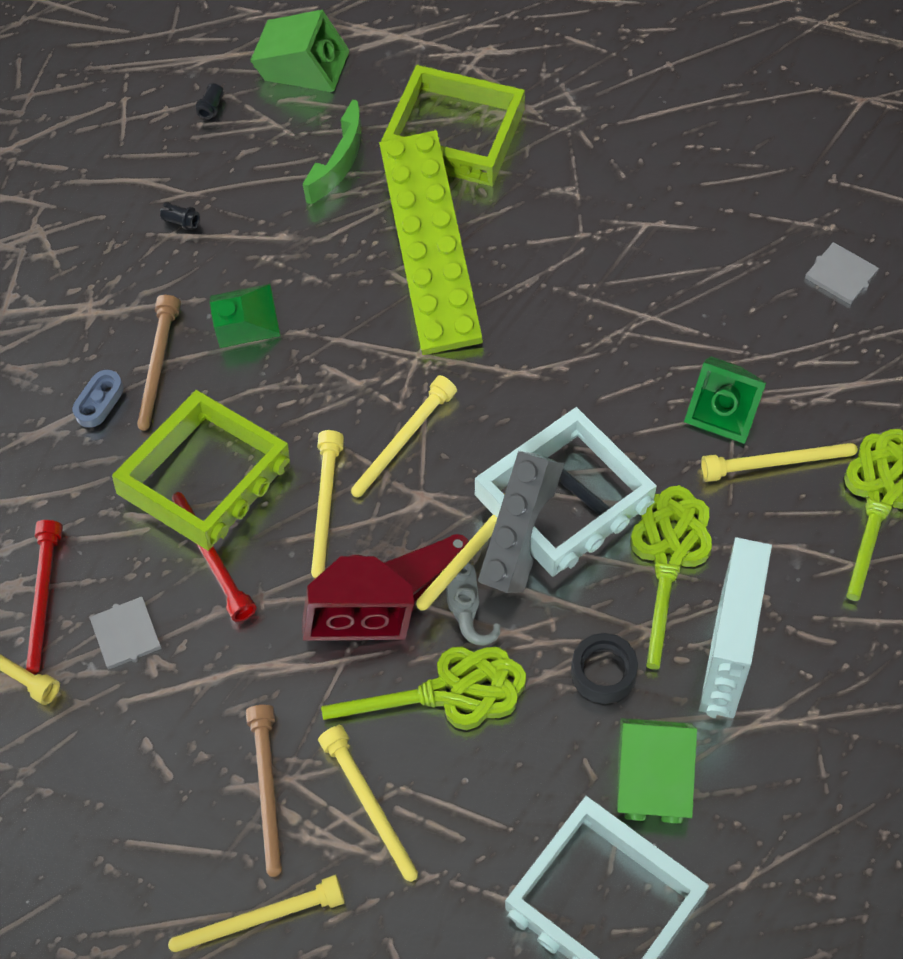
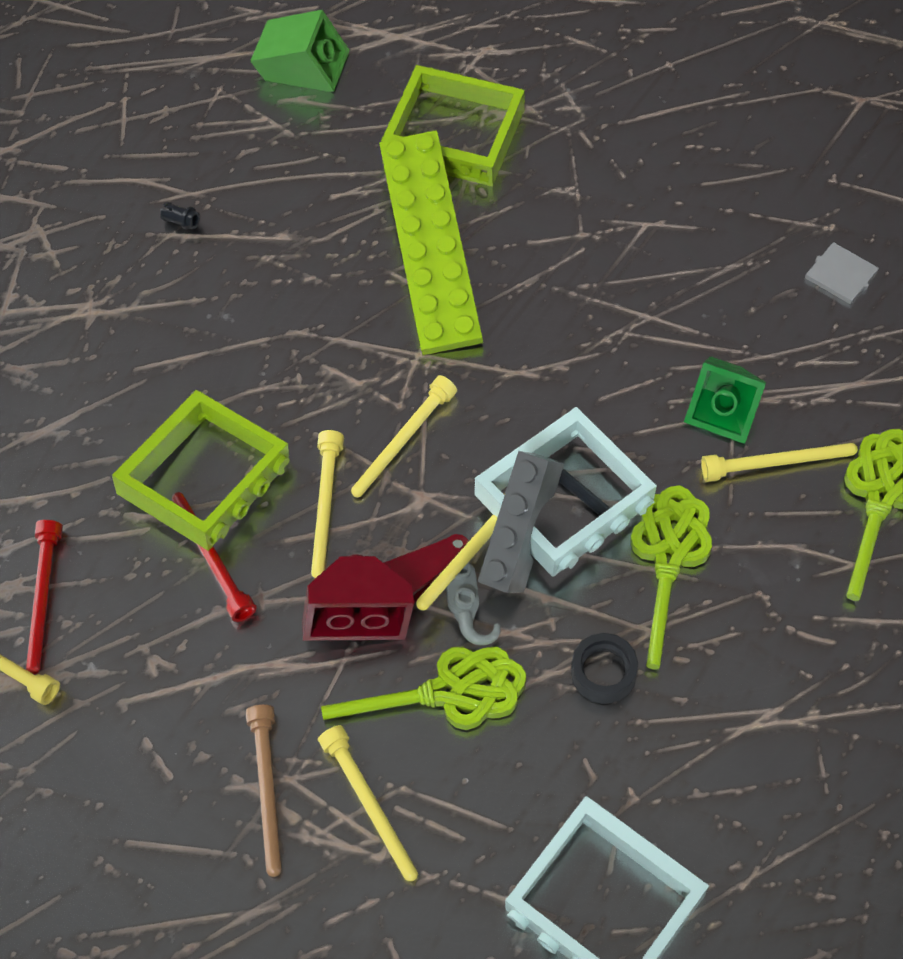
sand blue plate [72,370,124,427] -> none
light grey piece [89,596,162,670] -> none
medium nougat piece [137,295,181,431] -> none
light yellow piece [168,875,345,952] -> none
black pin [195,83,225,120] -> none
green slope [210,284,280,348] -> none
bright green slope [303,99,362,204] -> none
bright green slope [617,718,697,824] -> none
light aqua window [699,537,772,719] -> none

